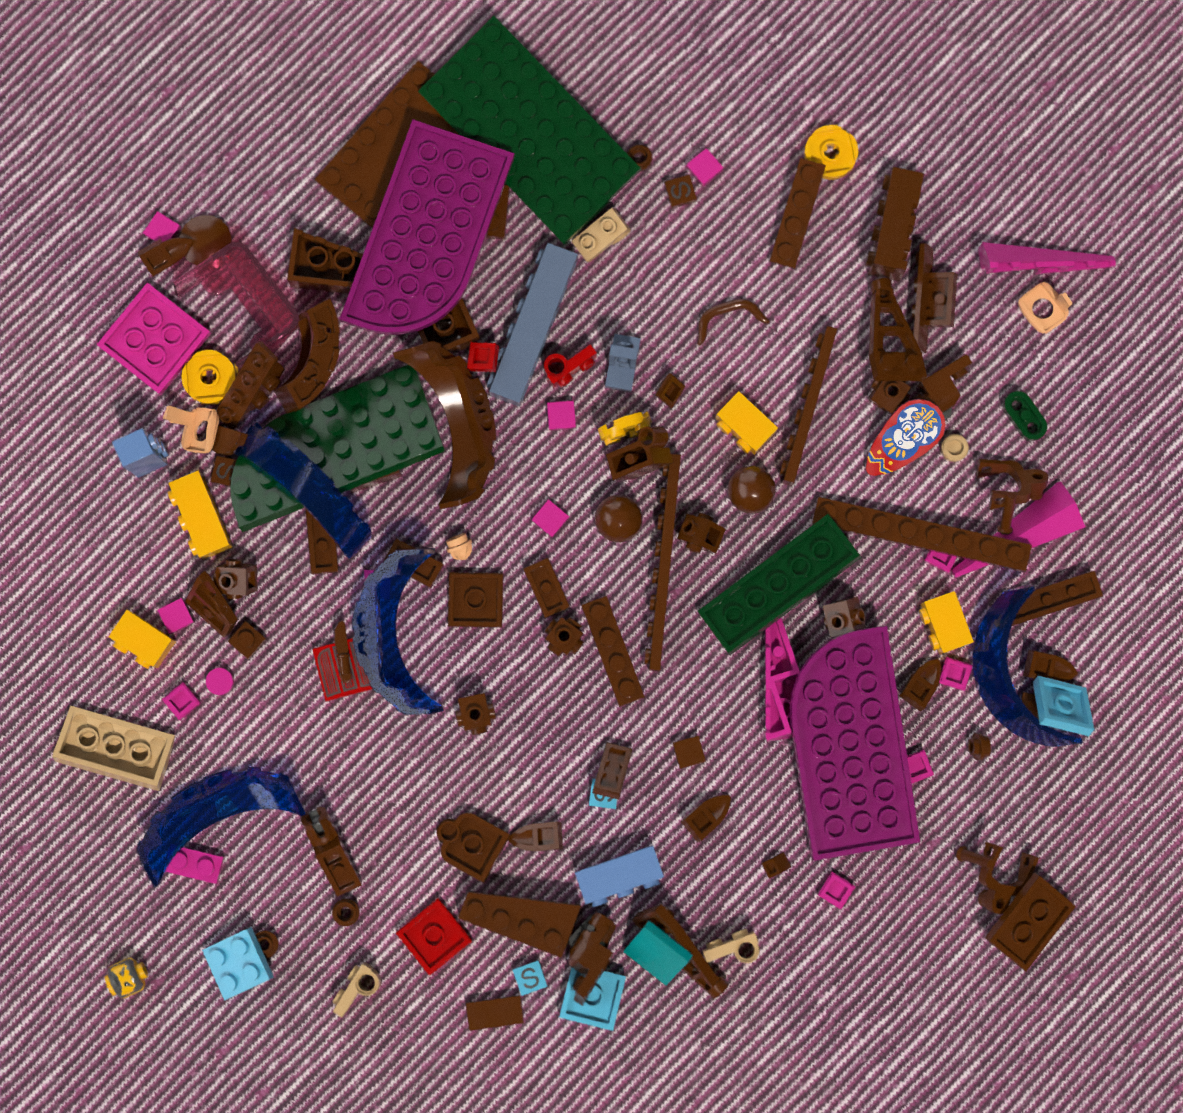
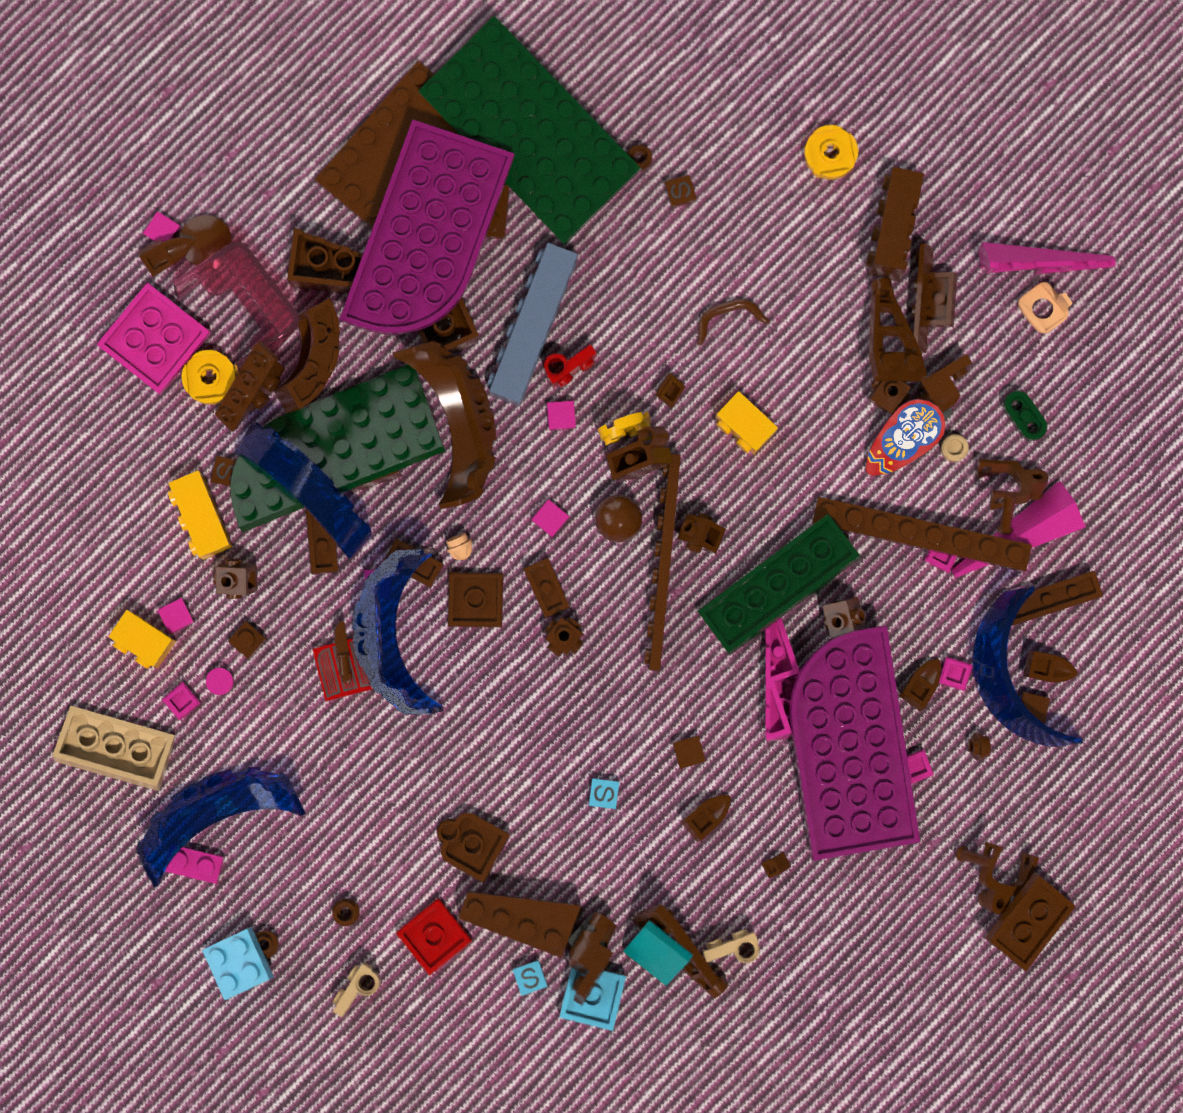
head [105,957,148,999] -> none
medium blue brick [112,428,169,478] -> none
light nougat piece [163,406,219,453] -> none
reddish brown wing [185,571,238,638] -> none
reddish brown tile [206,422,248,455] -> none
reddish brown plate [301,806,362,897] -> none
reddish brown brick [455,693,496,735] -> none
reddish brown tile [466,995,524,1031] -> none
red plate [467,342,499,372] -> none
reddish brown plate [508,821,563,852] -> none
tan plate [572,208,631,262] -> none
medium blue brick [575,845,664,907] -> none
reddish brown plate [581,596,645,707] -> none
reddish brown plate [592,742,633,800] -> none
sand blue bracket [605,334,641,392] -> none
dark pink tile [686,148,724,187] -> none
reddish brown piece [727,466,776,514] -> none
reddish brown plate [769,158,826,269] -> none
reddish brown plate [779,326,837,486] -> none
dark pink tile [817,871,855,910] -> none
yellow brick [919,591,974,655] -> none
medium azure plate [1033,676,1094,736] -> none

